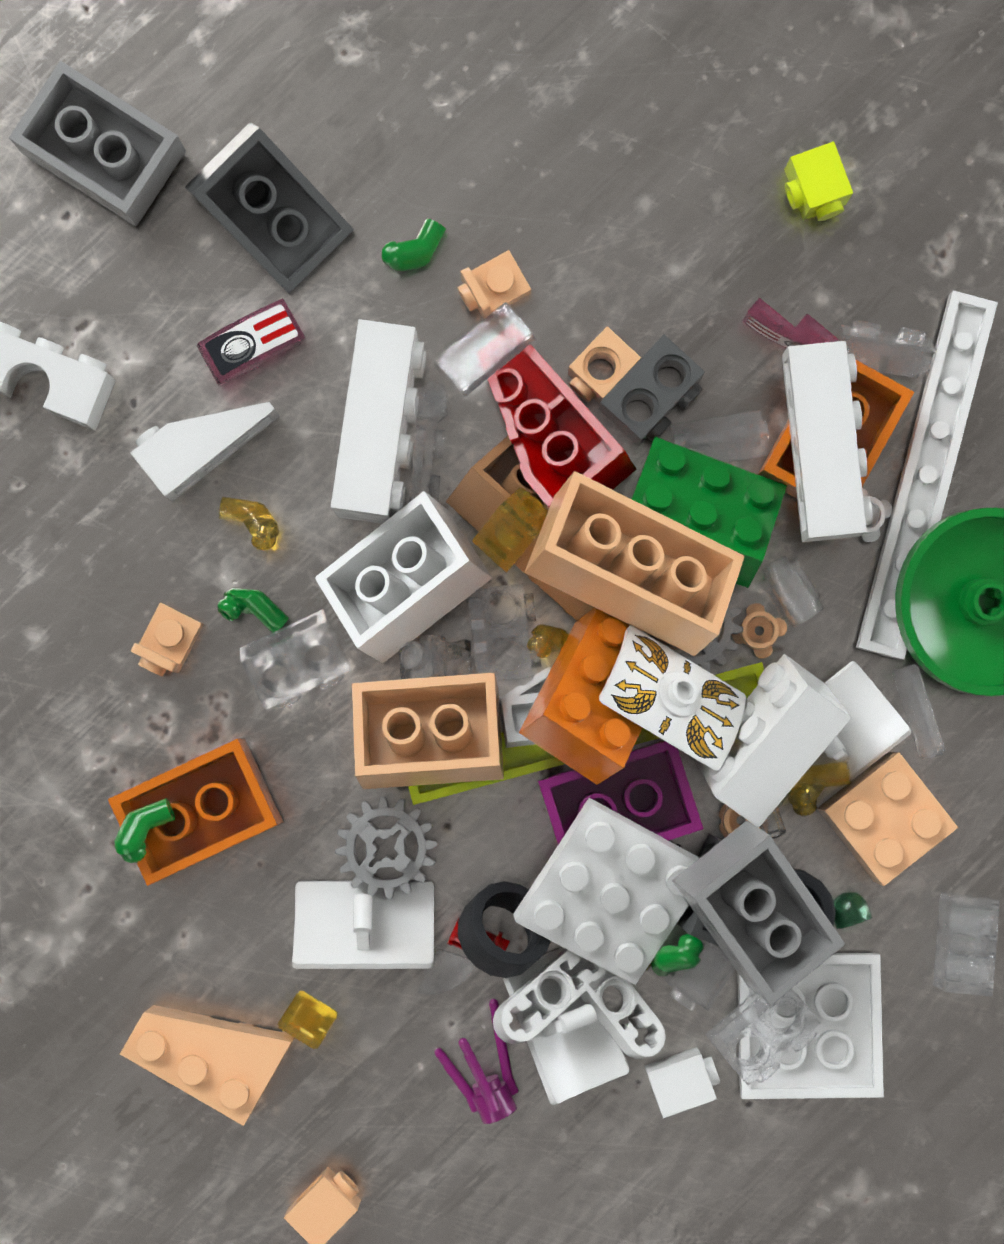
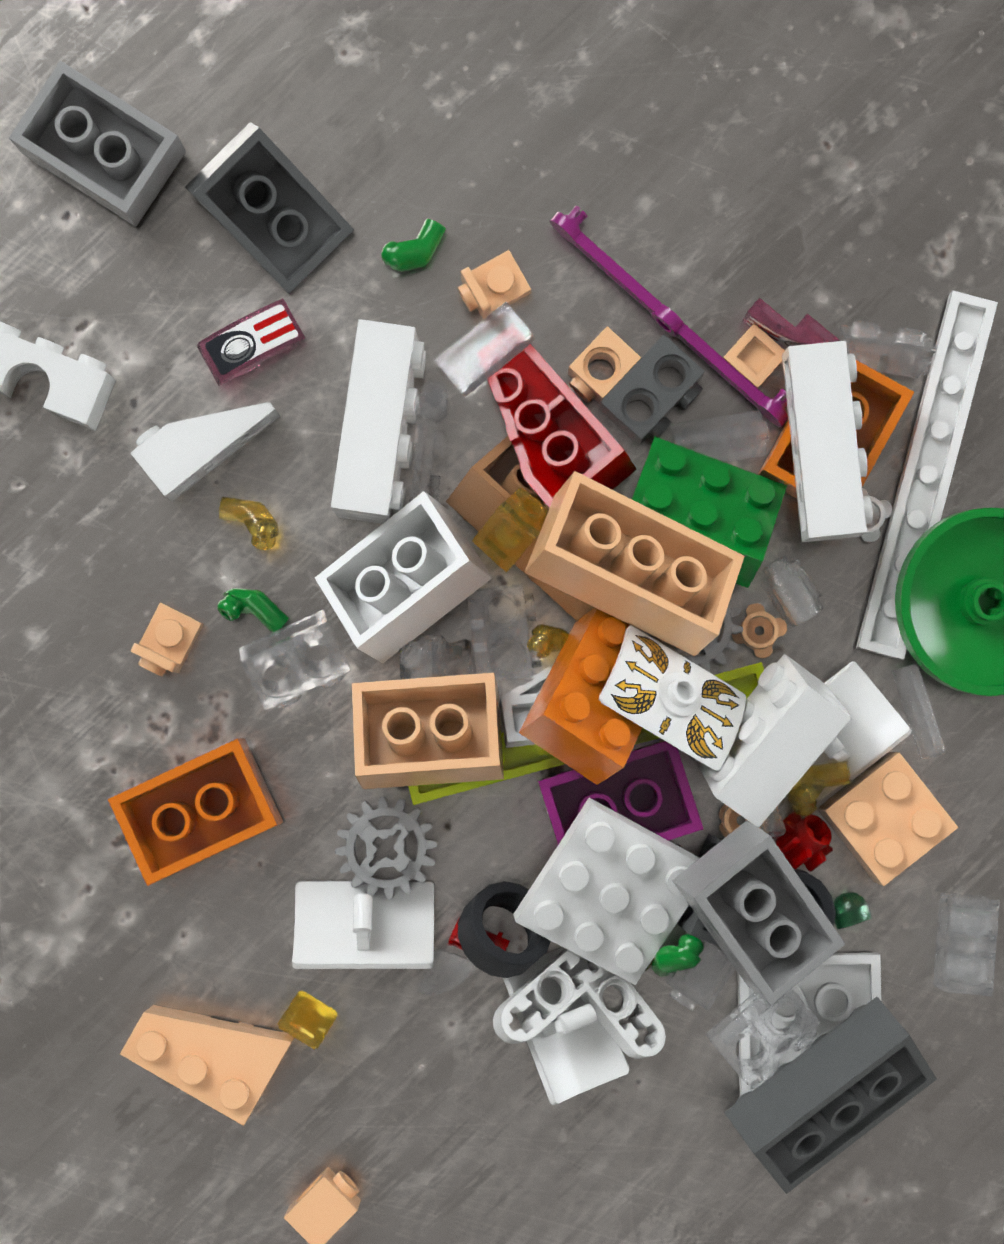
green arm [114,798,175,863] -> none
magenta plant [434,999,519,1124] -> none
white brick [644,1047,721,1118] -> none
neon yellow brick [784,141,853,221] -> none
none -> magenta piece [550,205,789,427]
none -> light nougat plate [723,323,785,388]
none -> dark grey slope [724,997,937,1194]
none -> red gear [773,811,833,872]

